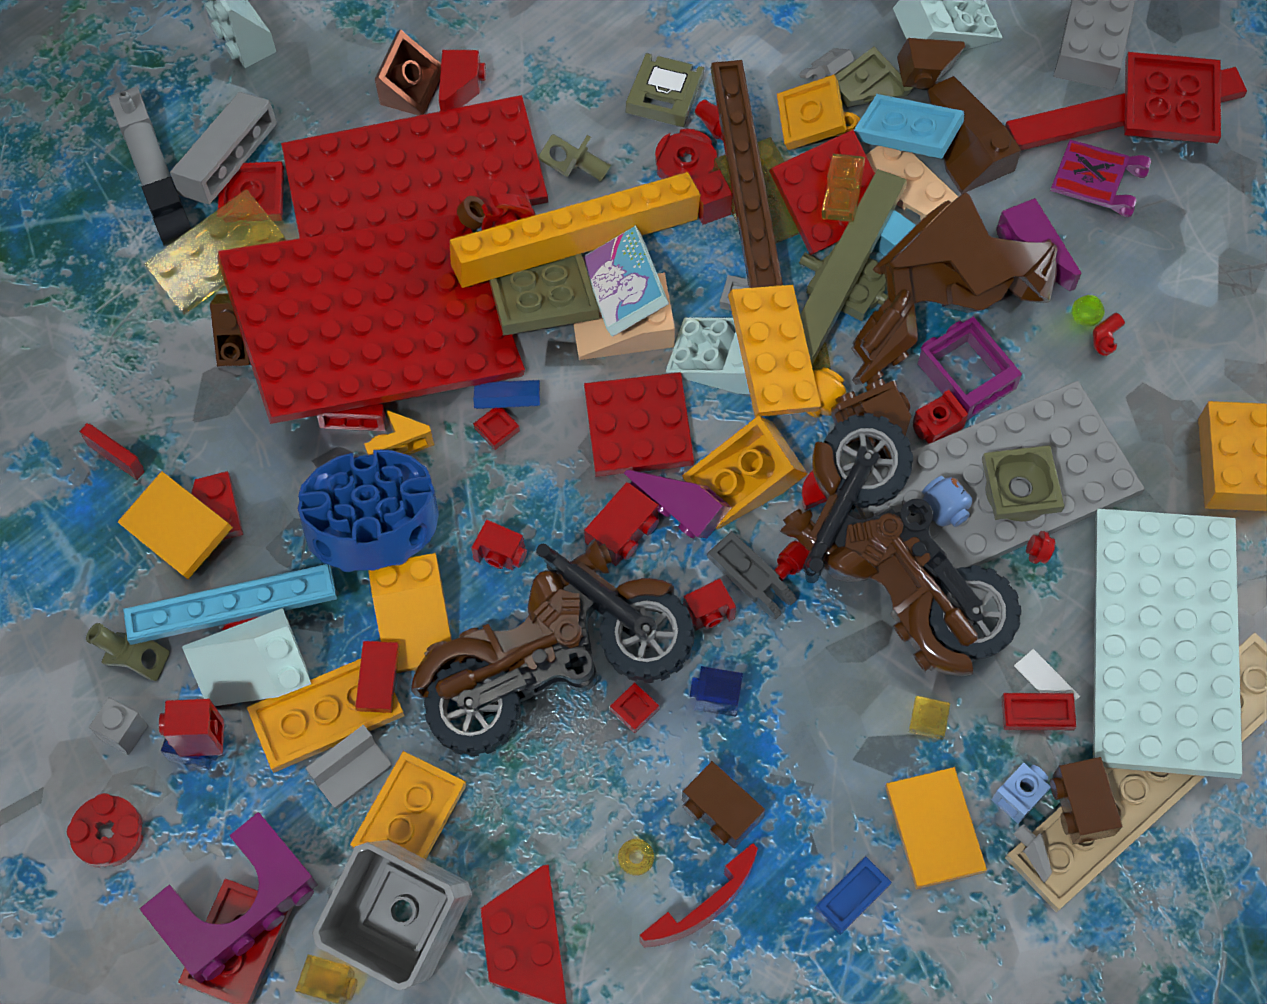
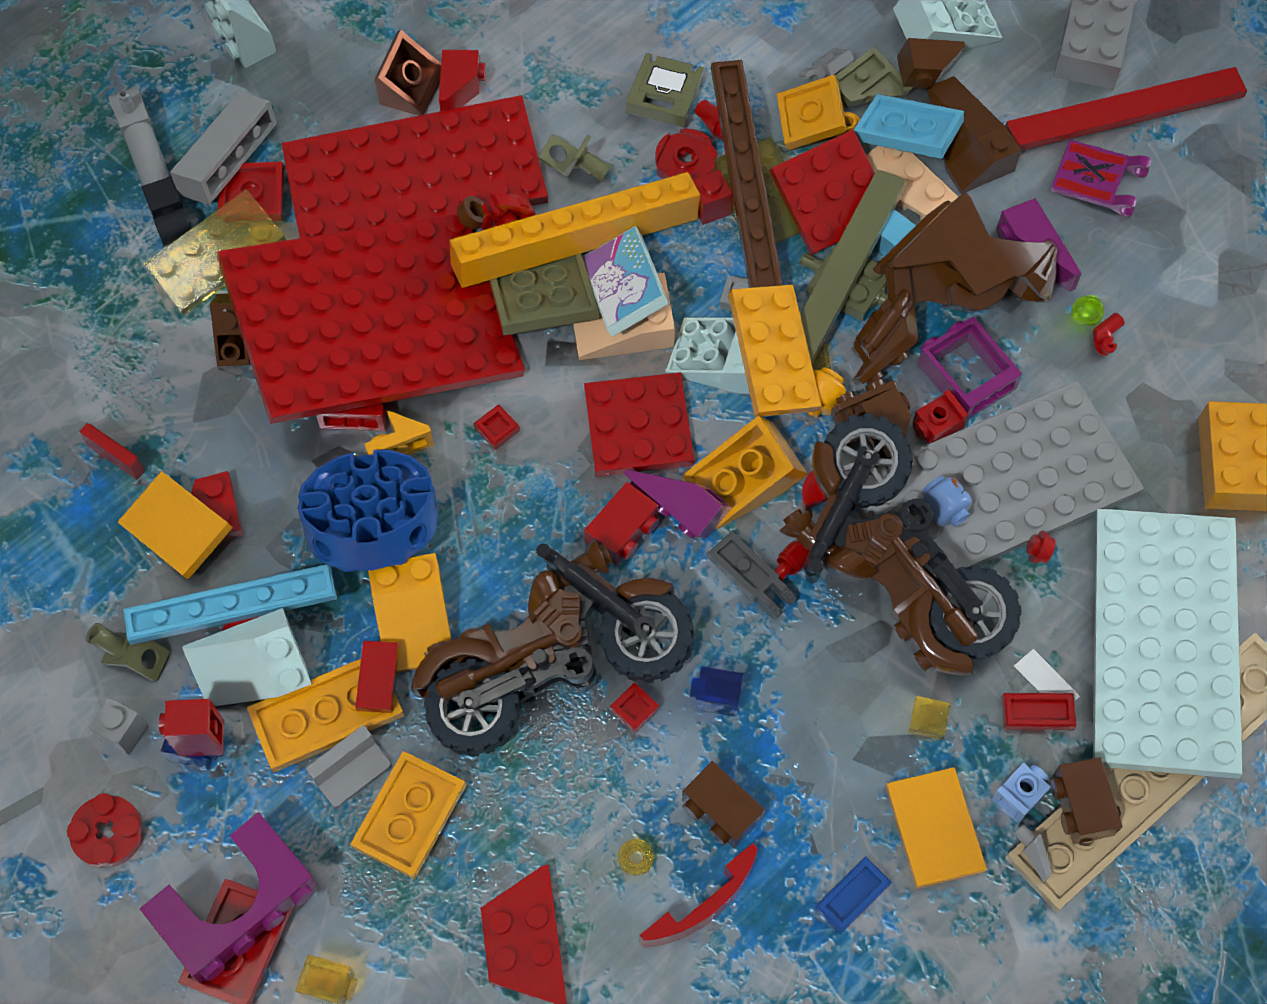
light grey plate [312,840,472,991] -> none
red brick [471,519,527,571] -> none
blue tile [473,380,540,409] -> none
red brick [683,578,736,631] -> none
clear yellow slope [822,154,865,222] -> none
olive piece [982,445,1065,522] -> none
red plate [1124,52,1221,144] -> none

